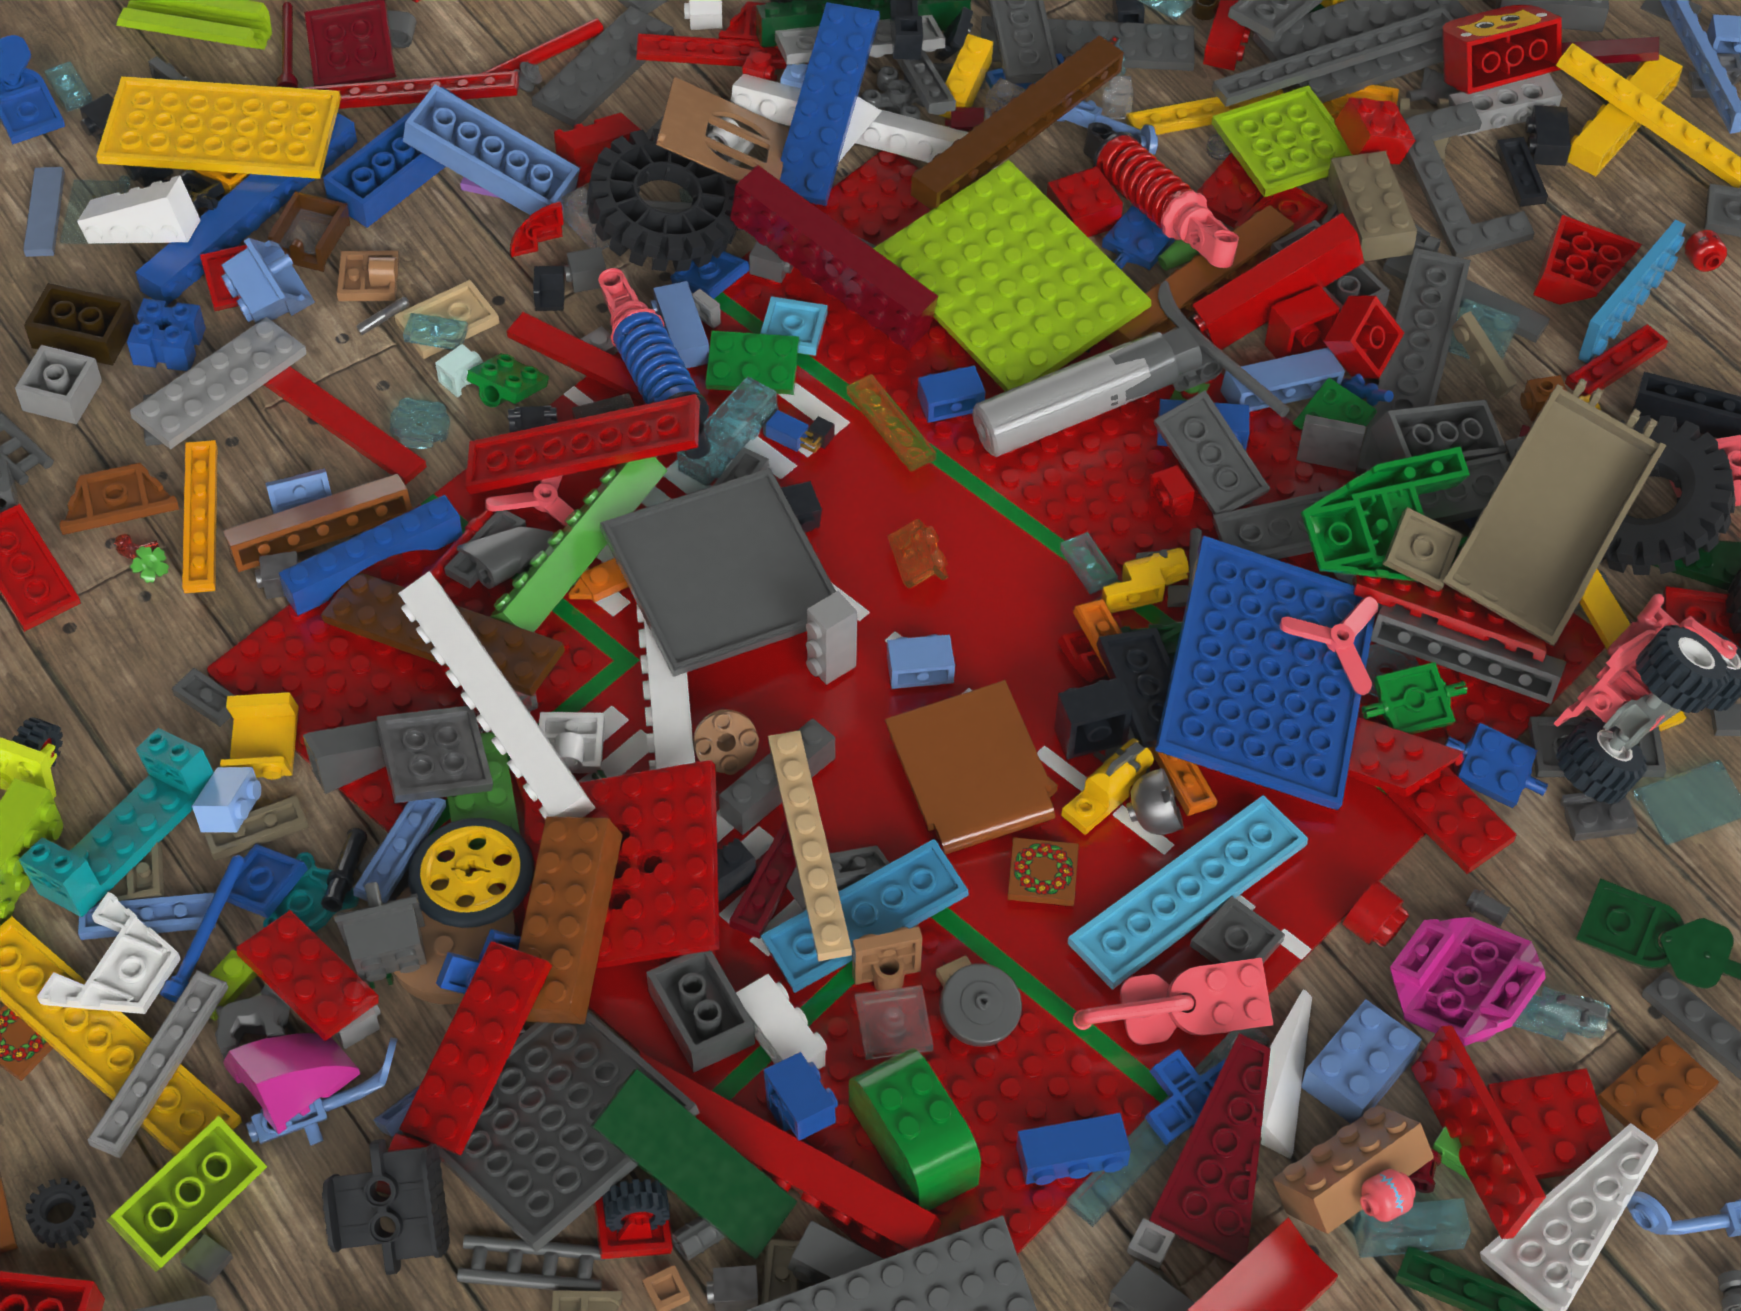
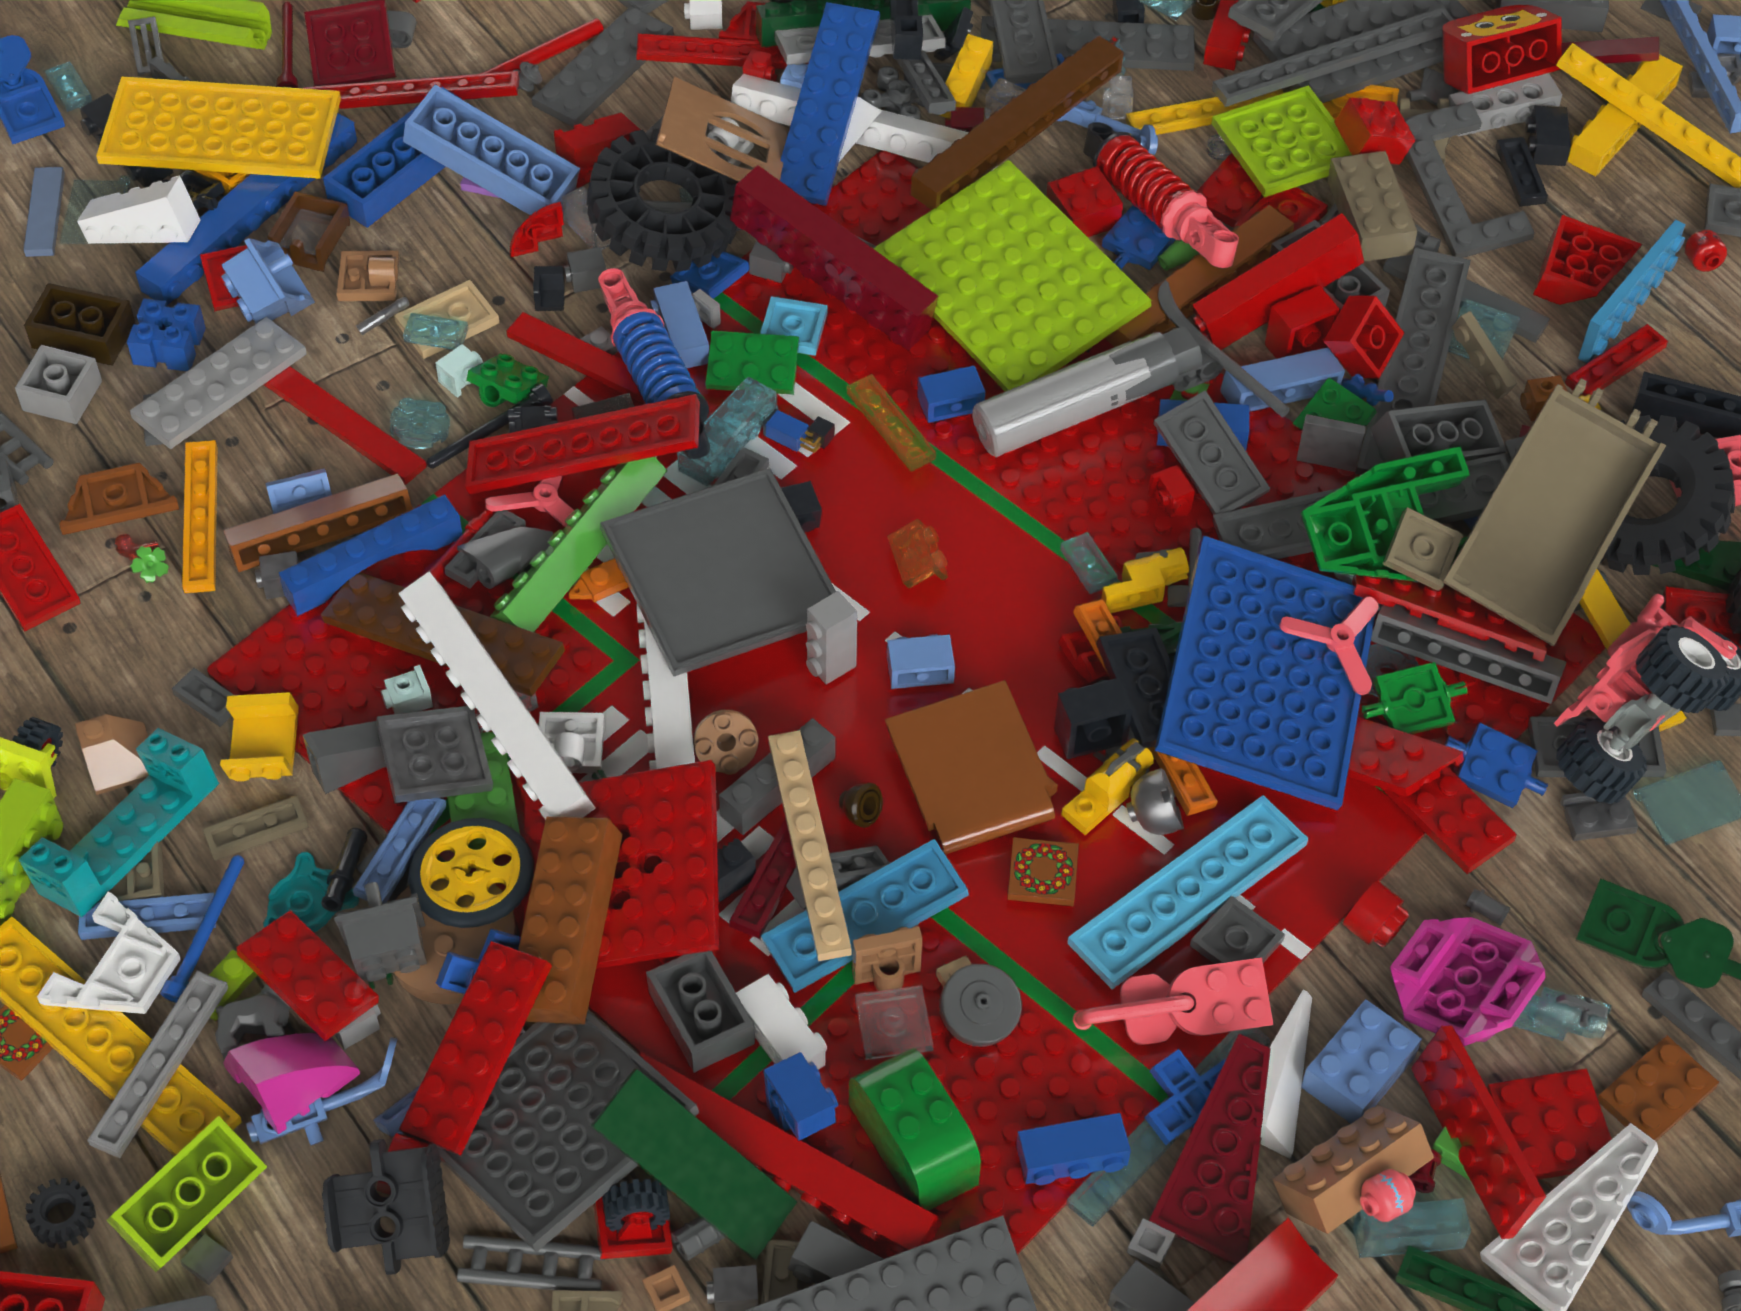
light blue brick [192,767,261,832] -> none
blue tile [226,844,308,919] -> none
none -> medium nougat slope [75,714,149,795]
none -> flat silver tile [128,17,164,76]
none -> light aqua brick [381,665,433,714]
none -> black piece [426,383,553,469]
none -> dark brown brick [839,782,883,828]

